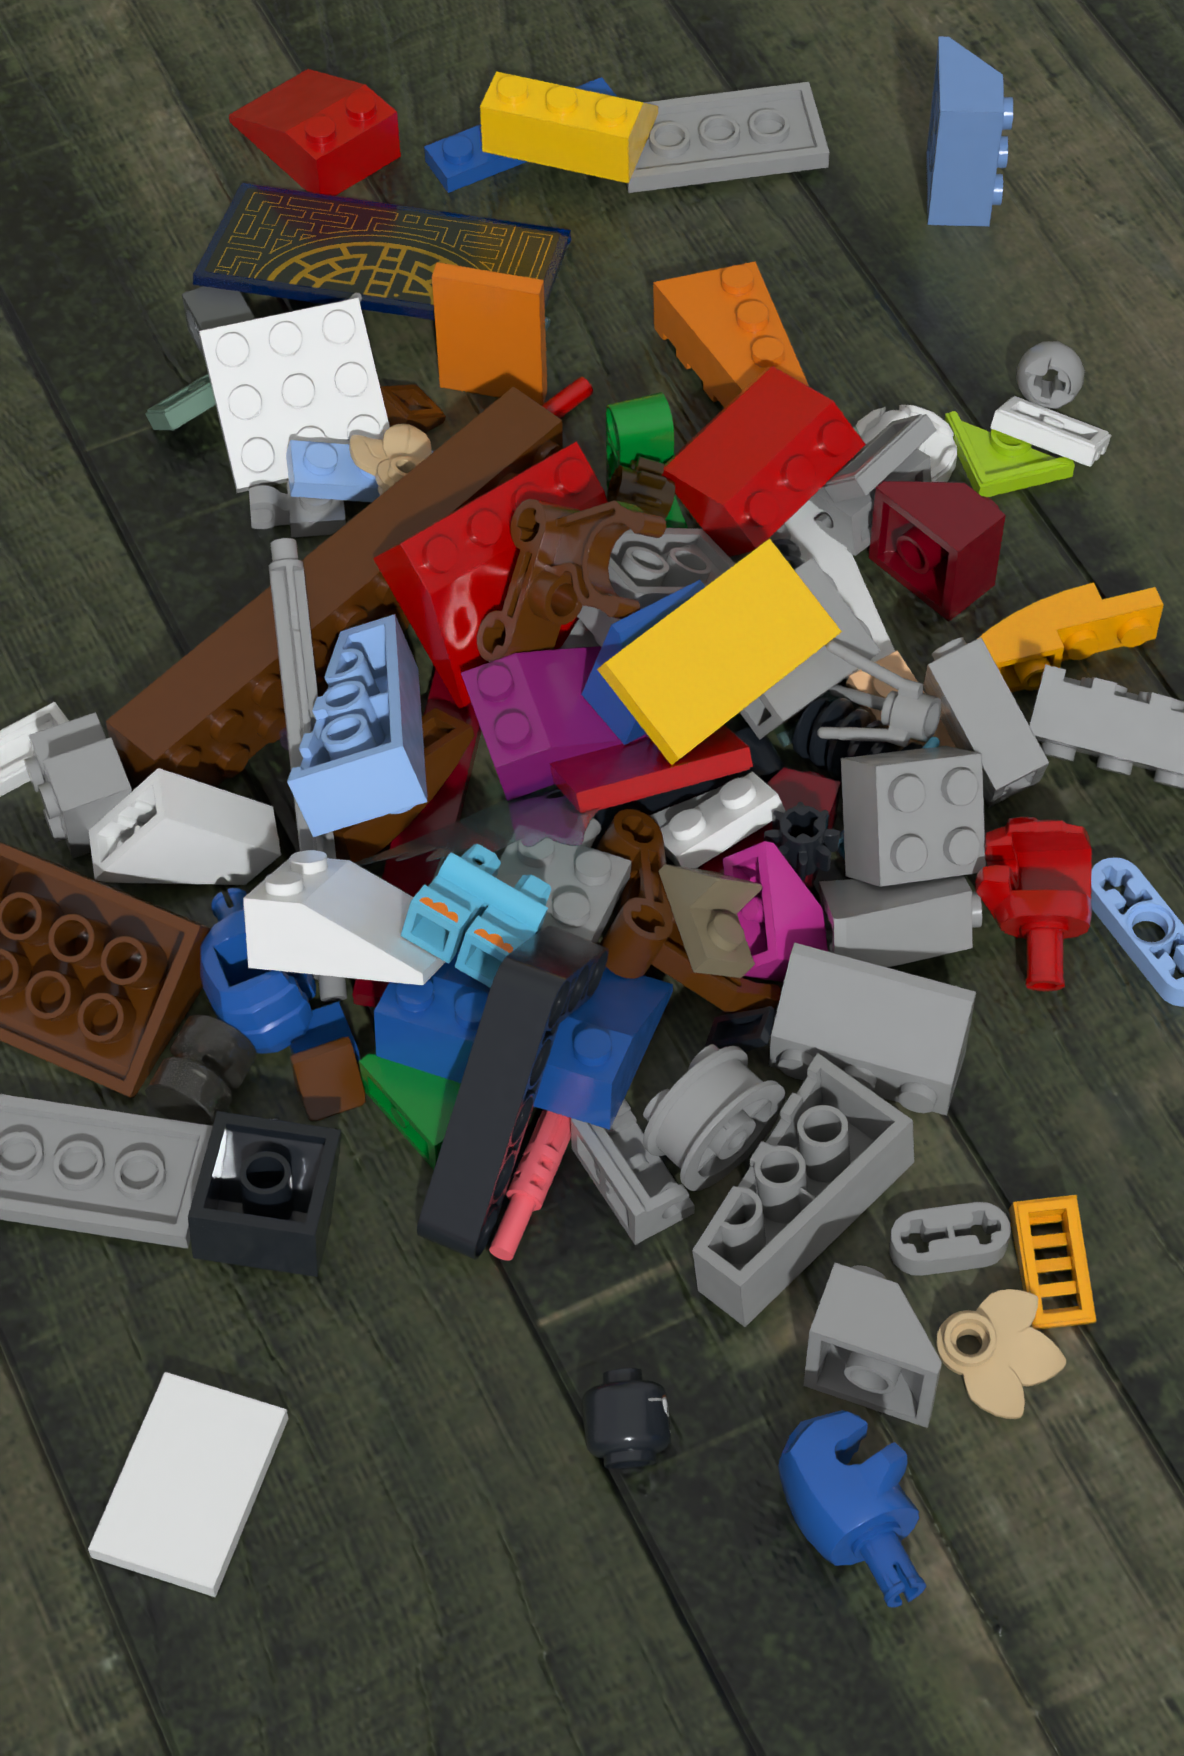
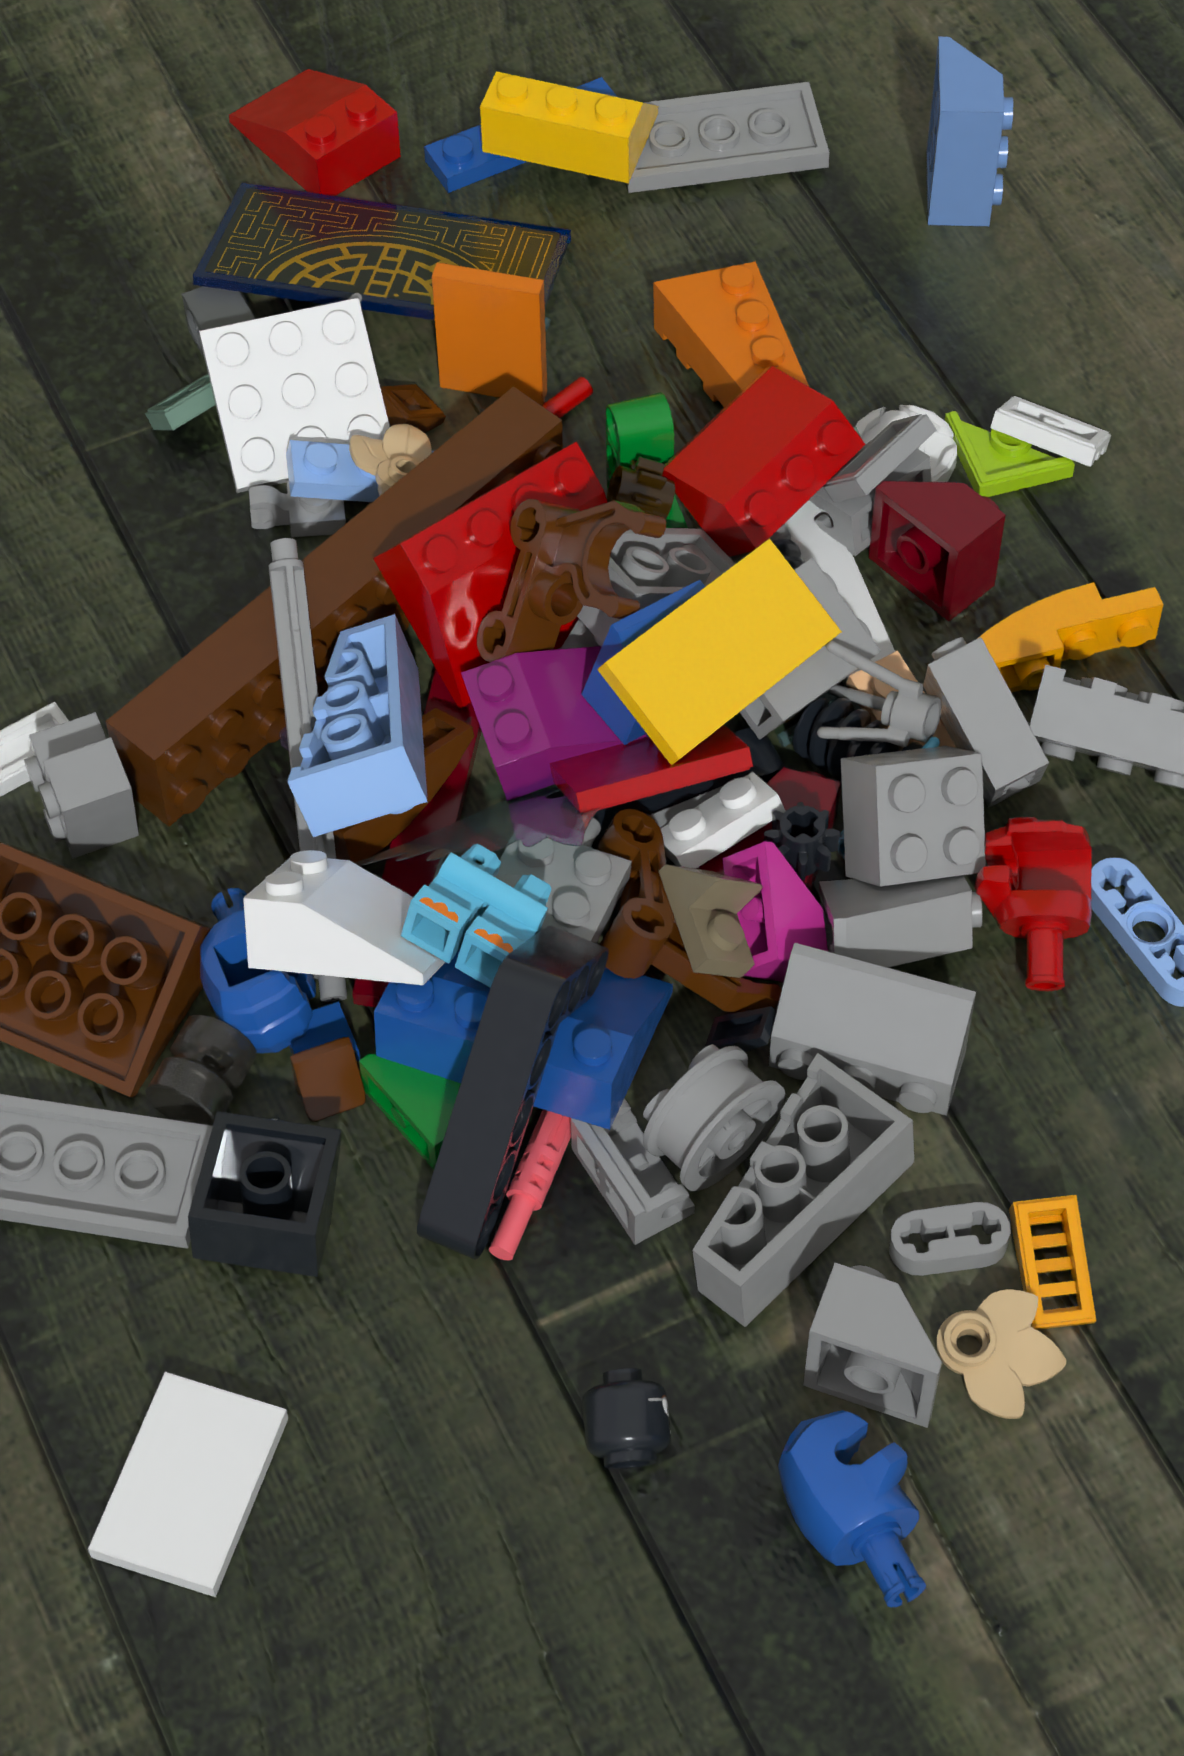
white slope [88,768,281,885] -> none
light grey piece [1016,341,1085,409] -> none

